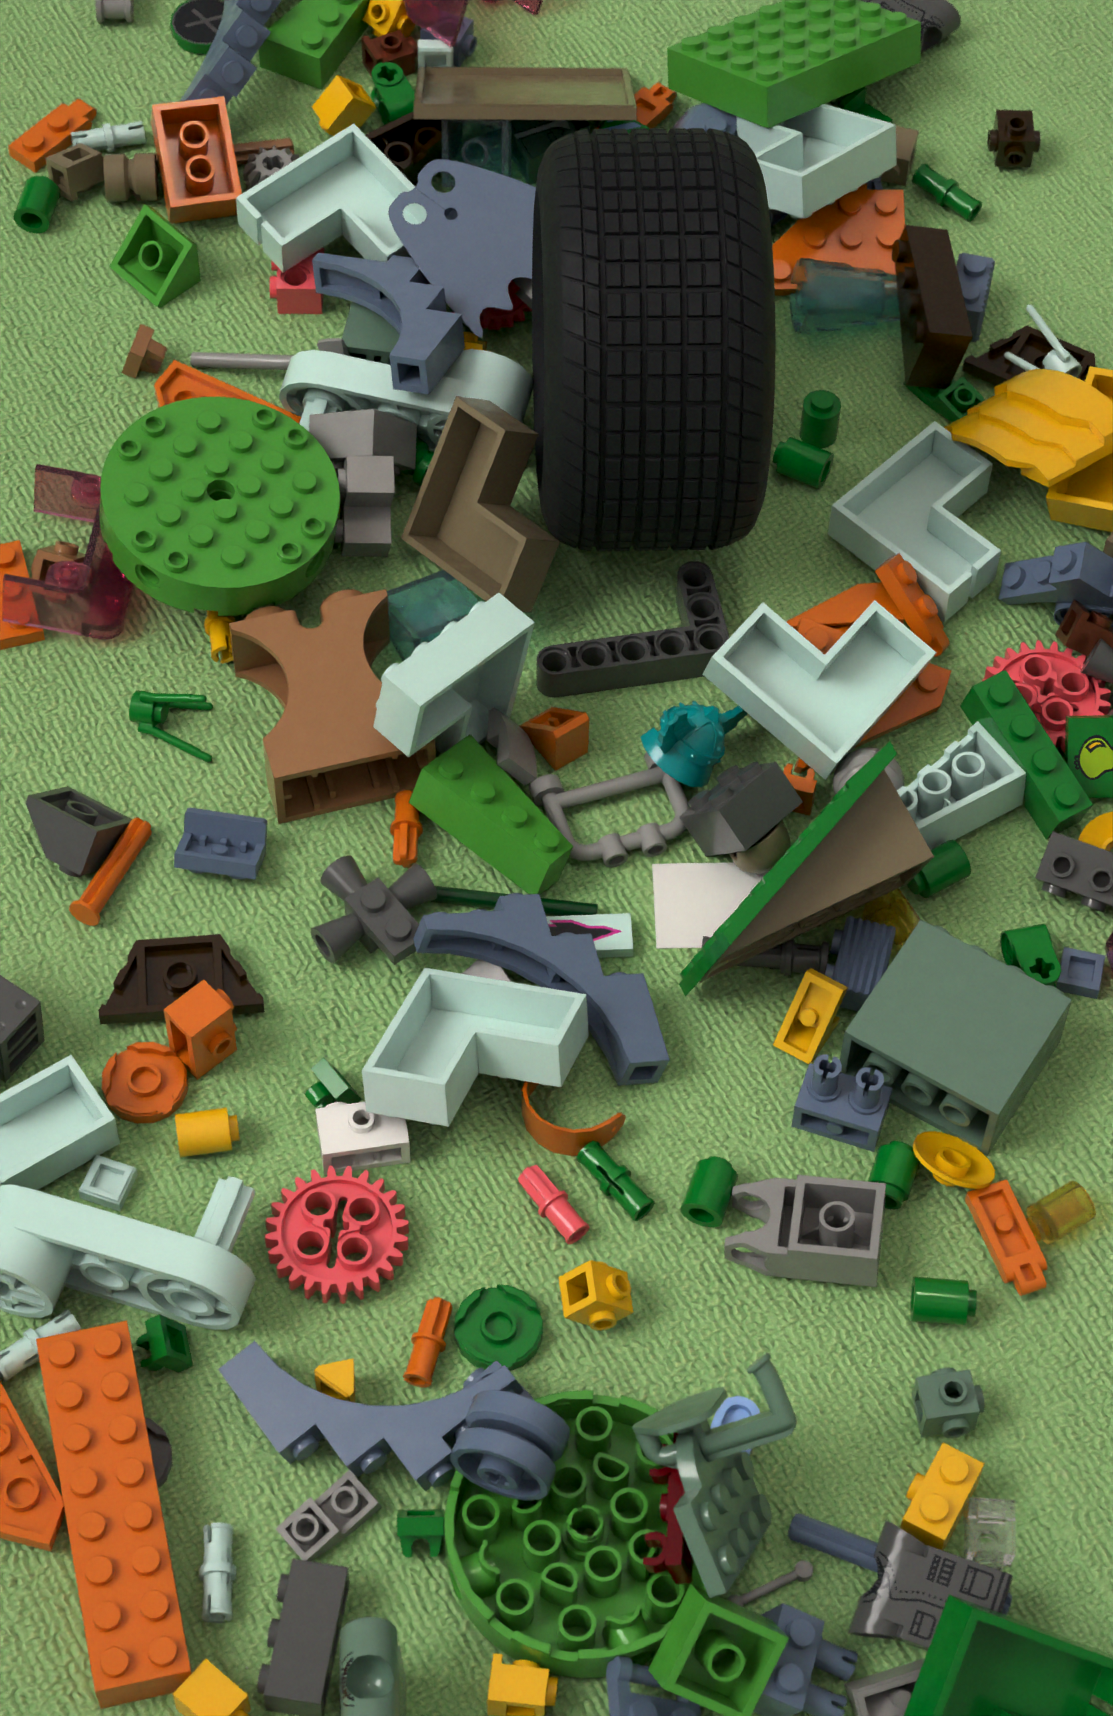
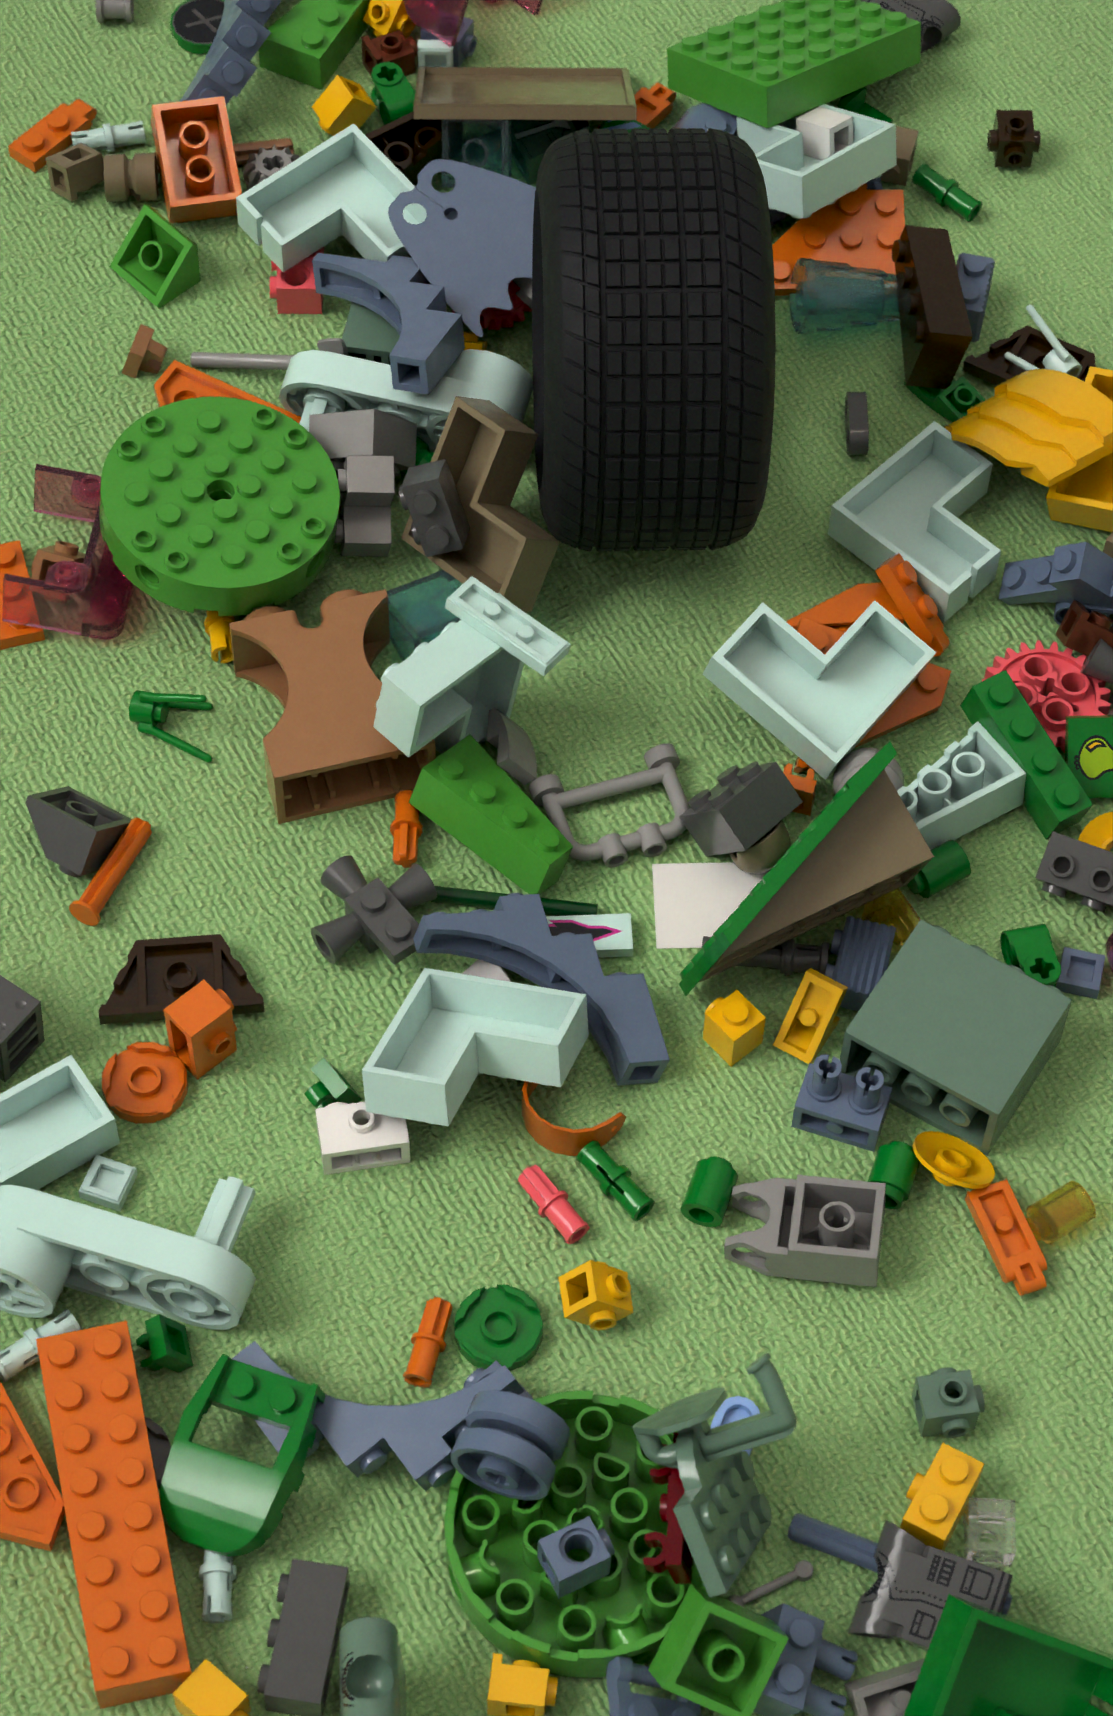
green brick [14,176,60,234] -> none
sand blue bracket [174,808,267,879] -> none
yellow brick [175,1107,240,1158] -> none
coral gear [265,1165,409,1304] -> none
light grey slope [275,1470,382,1561] -> none
yellow slope [314,1358,356,1403] -> none
green tile [397,1509,445,1557] -> none
orange slope [519,707,589,771] -> none
dark grey beam [536,561,729,697] -> none
teal helmet [641,701,747,788] -> none
green brick [772,437,834,489] -> none
green brick [800,390,841,449] -> none
green brick [910,1277,977,1325] -> none
none -> green slope [160,1354,326,1557]
none -> dark grey brick [399,459,470,557]
none -> light aqua tile [445,576,571,676]
none -> sand blue brick [537,1516,615,1598]
none -> yellow brick [702,989,766,1067]
none -> white brick [796,106,853,160]
none -> dark grey beam [845,392,869,455]

